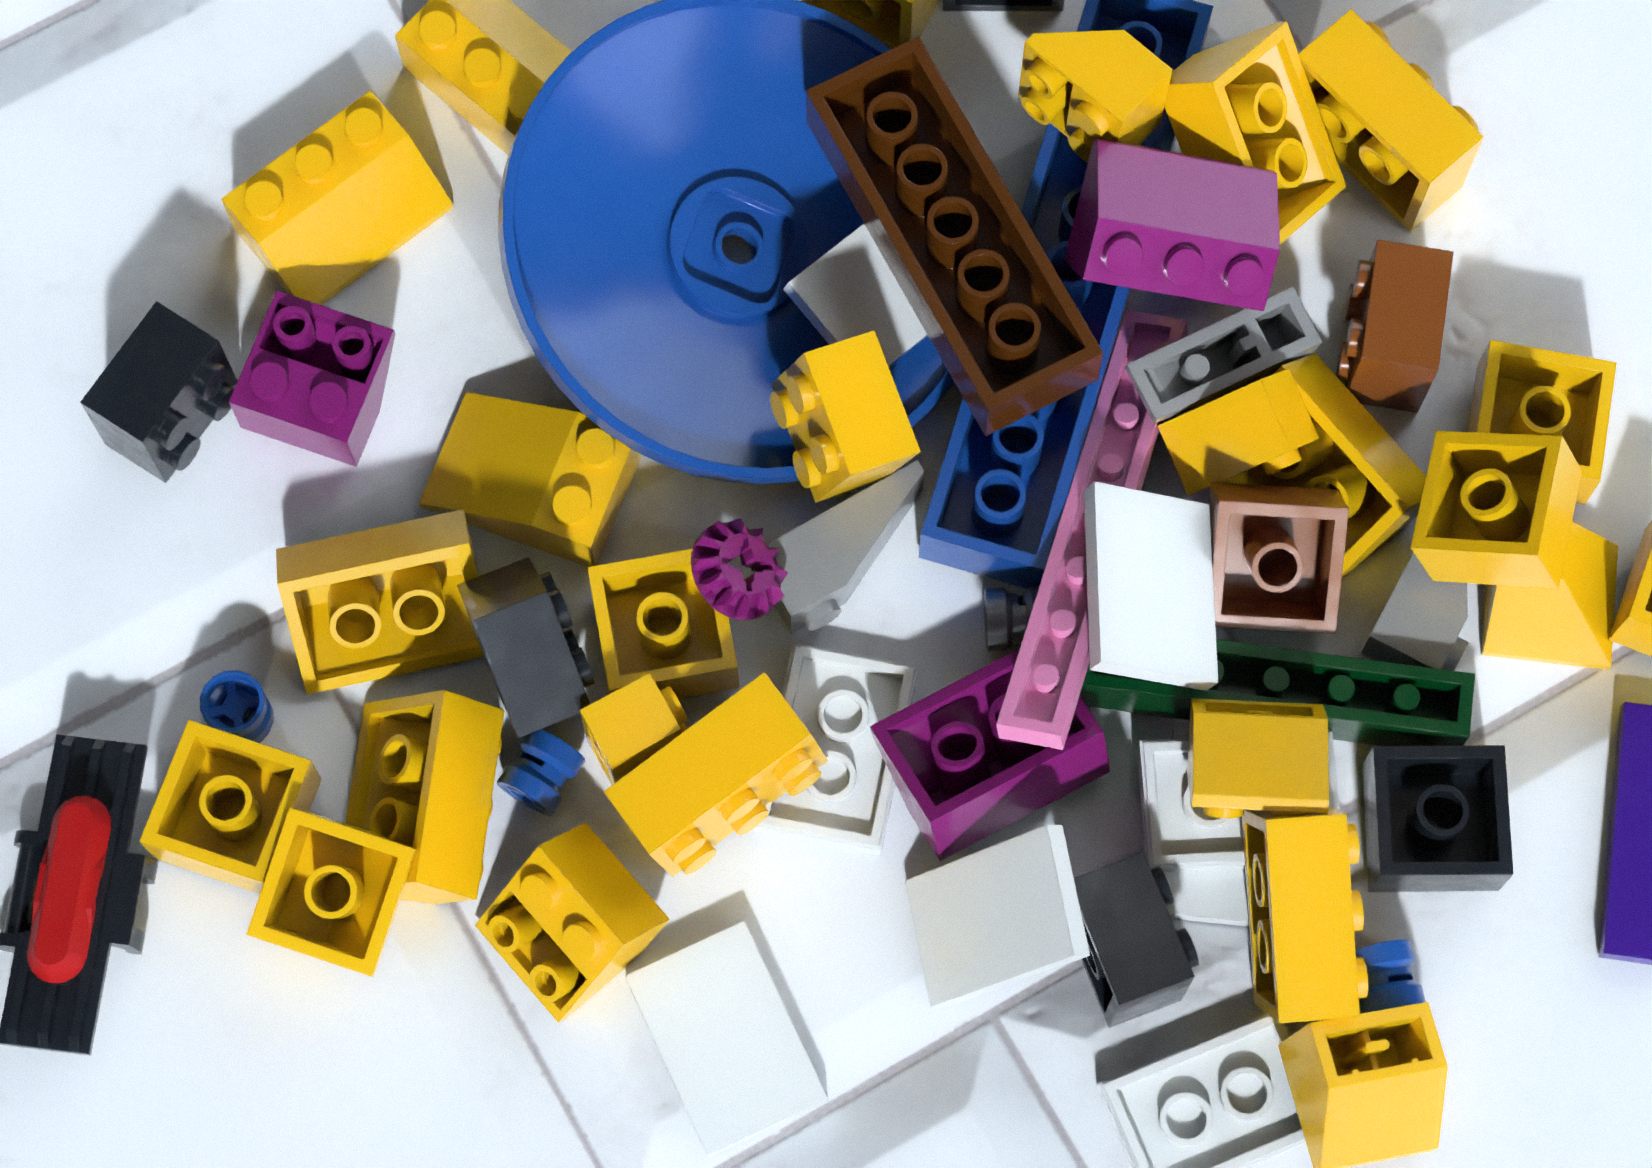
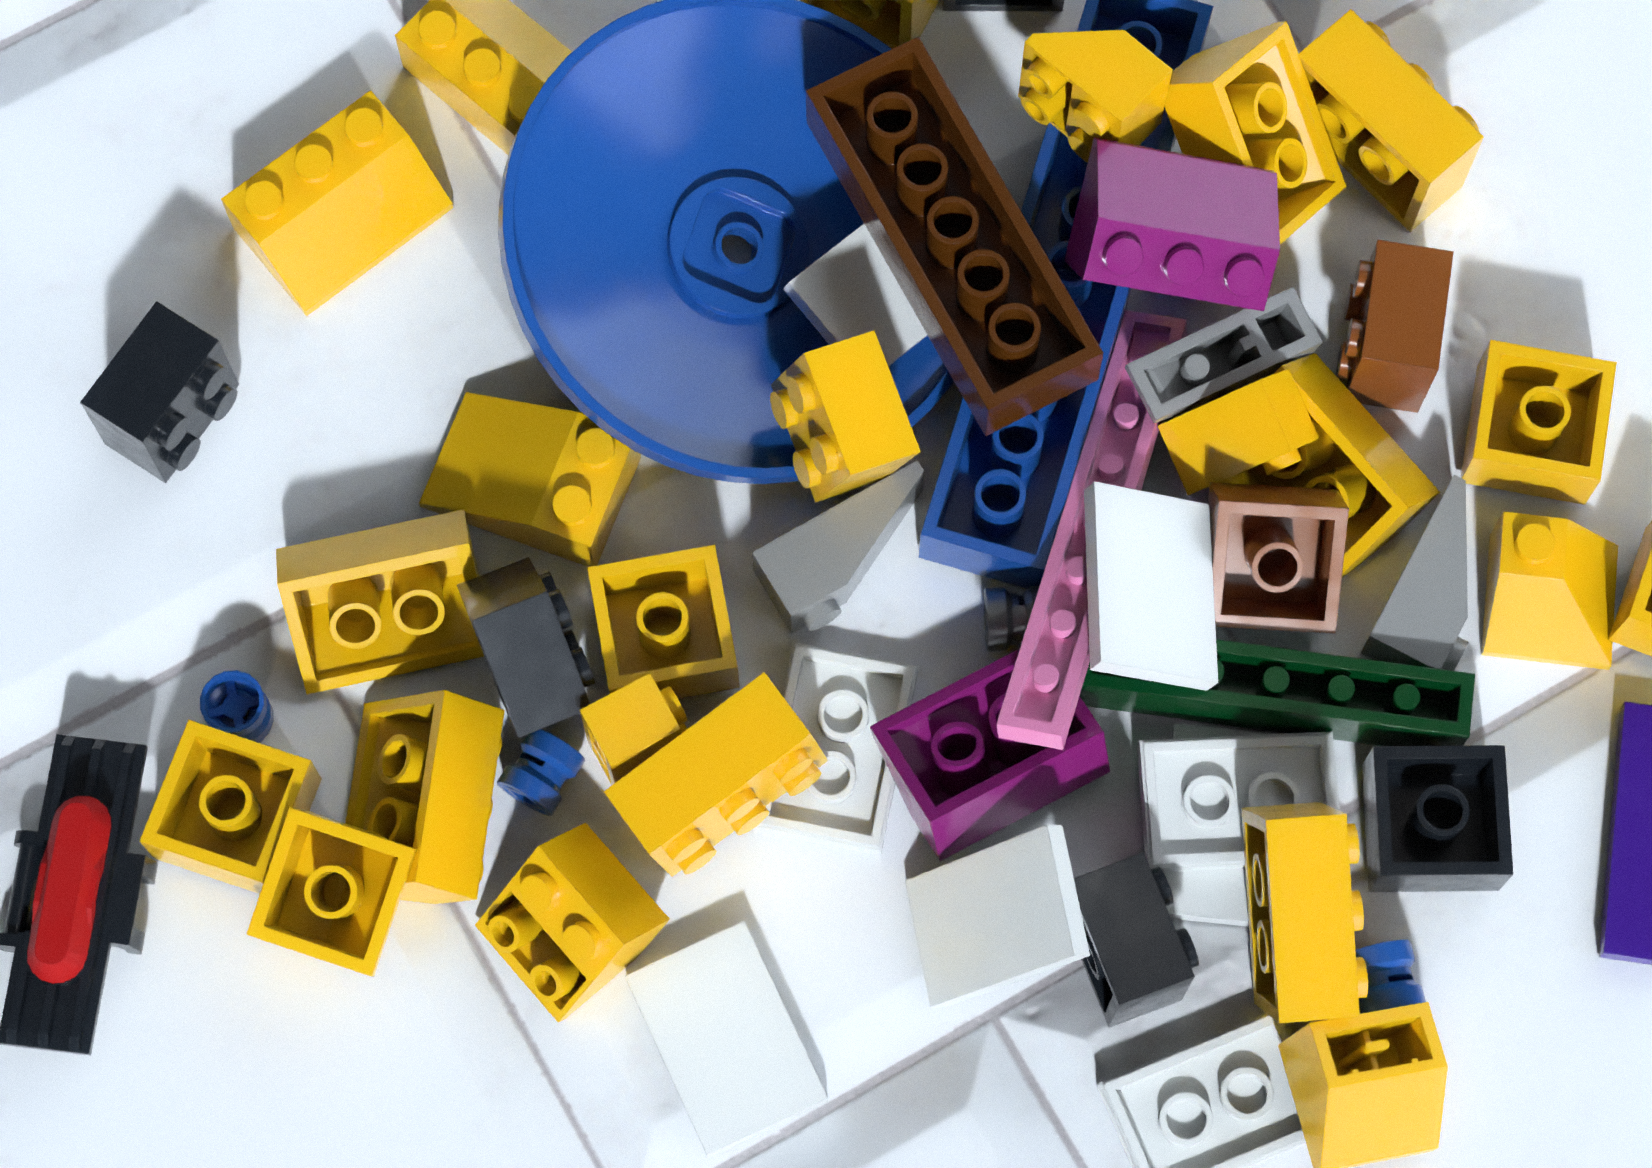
magenta slope [229,290,395,467] -> none
magenta gear [691,518,788,621] -> none
yellow slope [1187,698,1329,818] -> none
yellow brick [1410,431,1582,589] -> none

